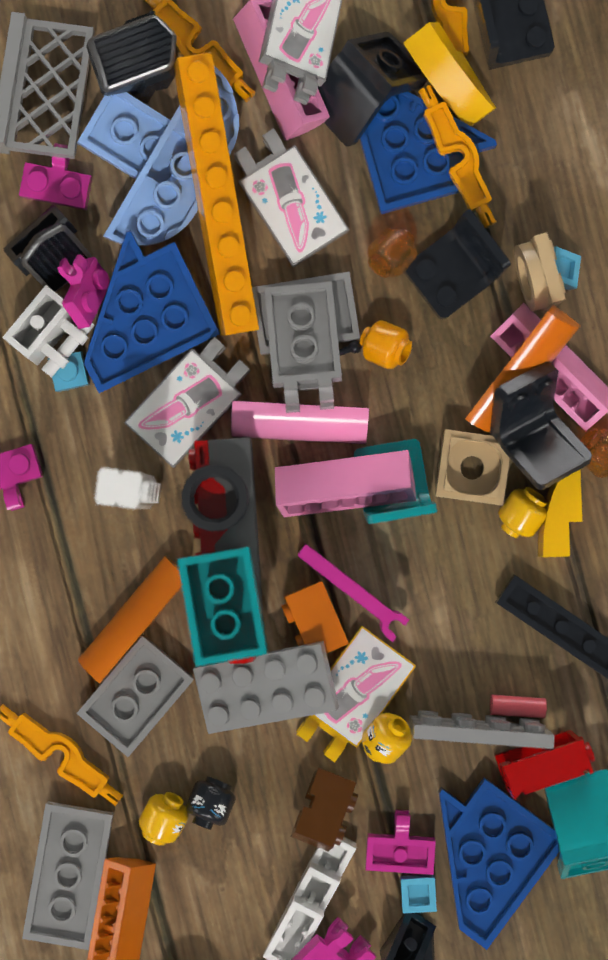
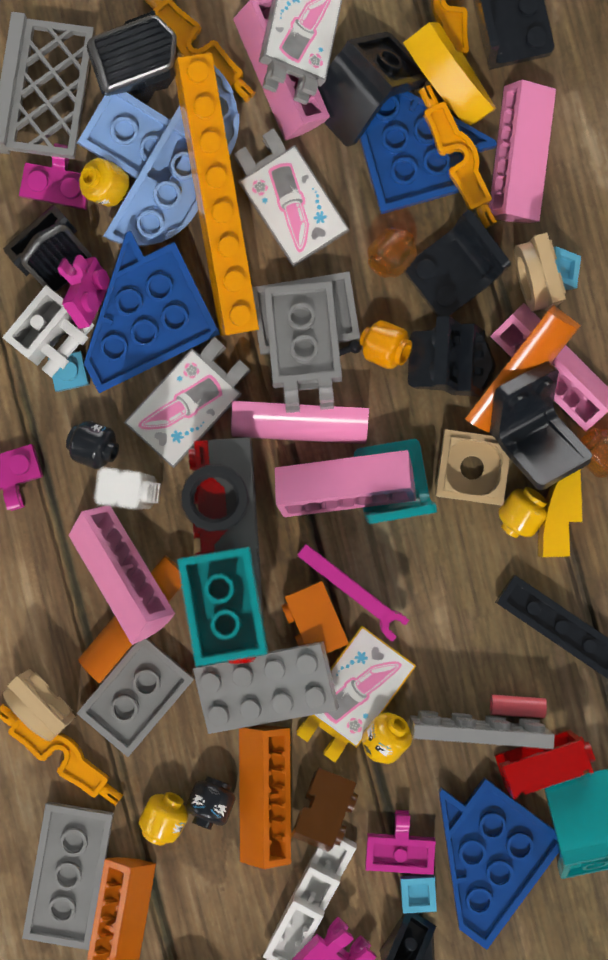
none -> tan piece [3,669,76,741]
none -> black head [66,421,119,469]
none -> bright pink brick [69,505,175,645]
none -> yellow head [79,158,129,207]
none -> orange brick [239,726,291,869]
none -> black piece [408,316,496,397]
none -> bright pink brick [489,79,556,223]

